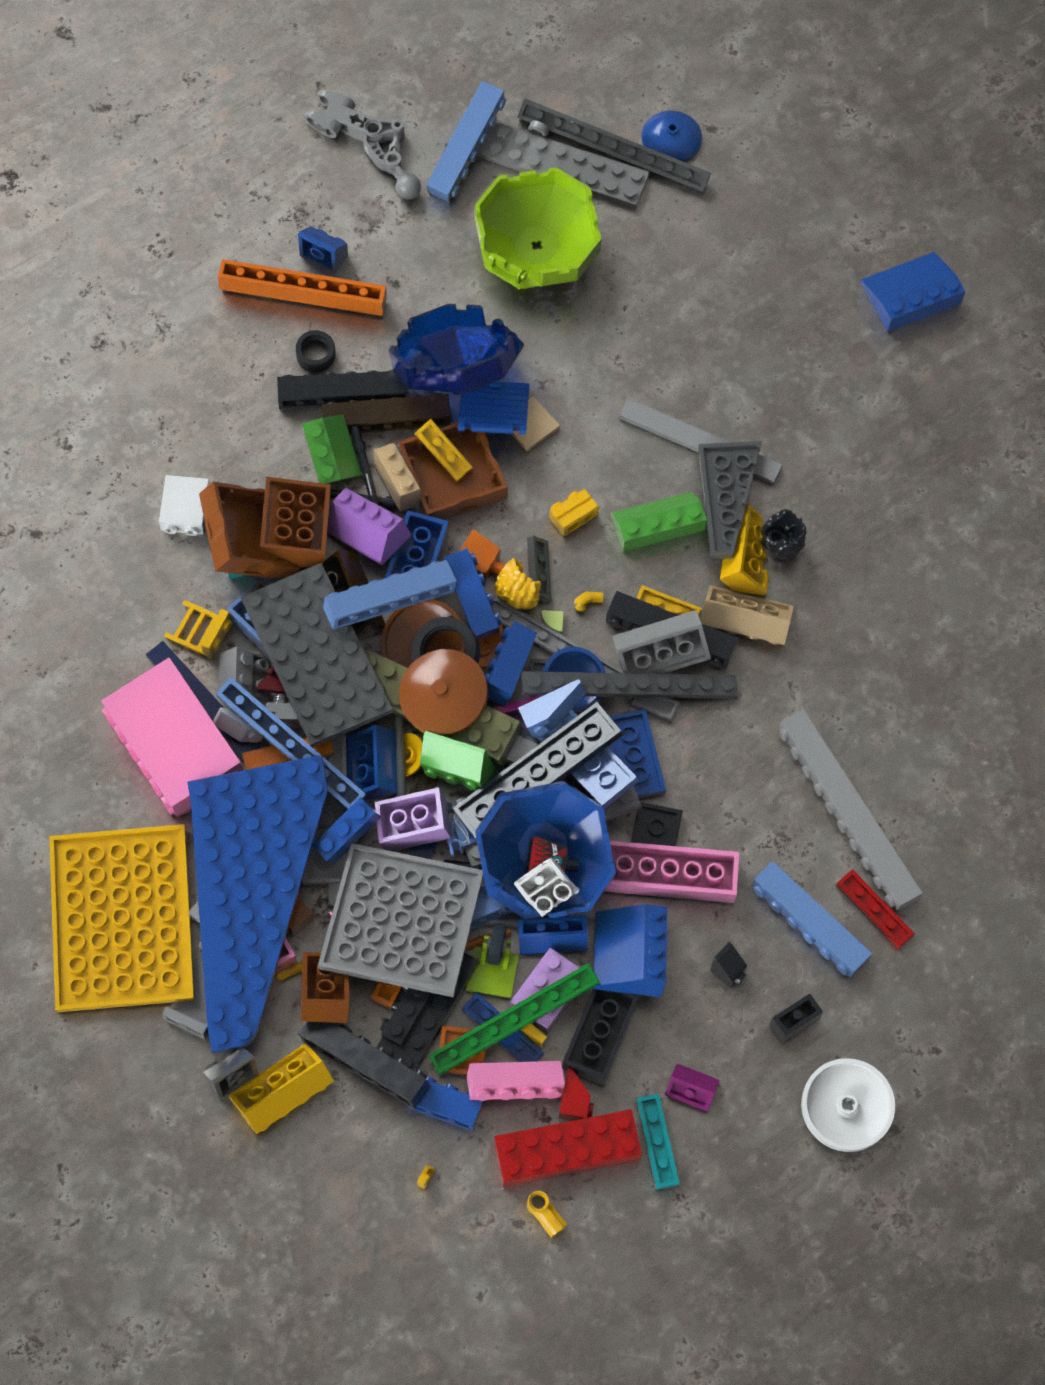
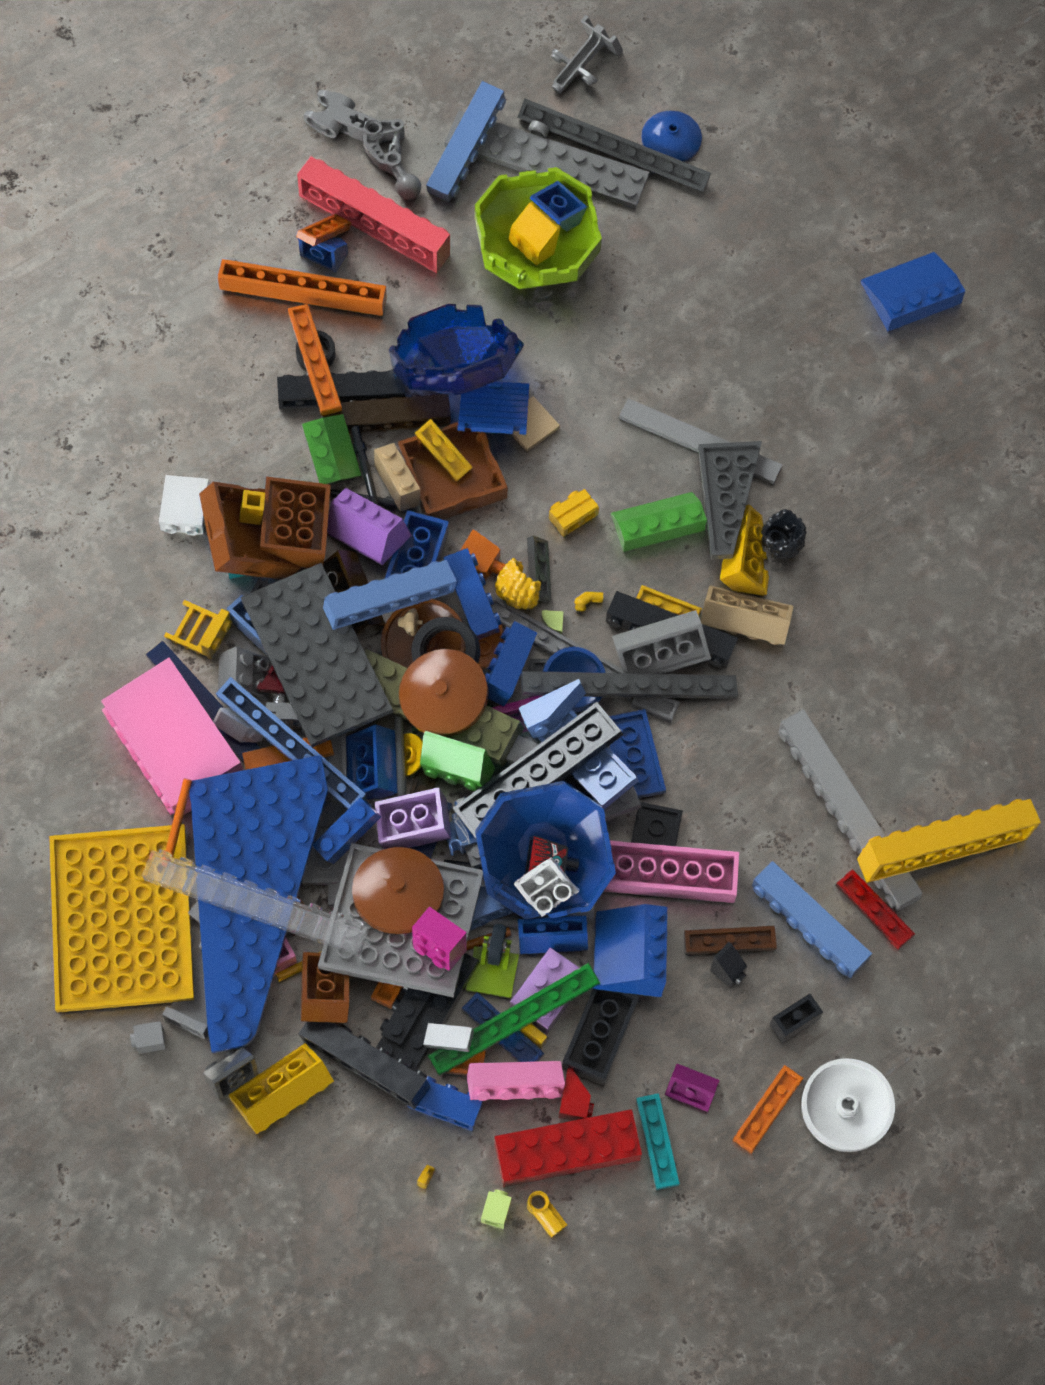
none -> light grey brick [130,1021,166,1054]
none -> clear brick [142,849,369,957]
none -> orange bar [162,778,192,868]
none -> yellow brick [239,490,265,525]
none -> orange tile [288,304,342,416]
none -> orange tile [296,214,352,246]
none -> coral brick [297,156,450,273]
none -> dark orange dish [352,847,444,934]
none -> tan piece [398,608,423,637]
none -> dark pink brick [412,907,467,971]
none -> tile [423,1023,474,1052]
none -> yellowish green brick [481,1190,512,1229]
none -> yellow slope [508,201,561,266]
none -> blue slope [530,181,587,232]
none -> light grey piece [551,15,623,94]
none -> reddish brown plate [684,926,777,955]
none -> orange tile [733,1065,804,1154]
none -> yellow brick [857,799,1041,883]

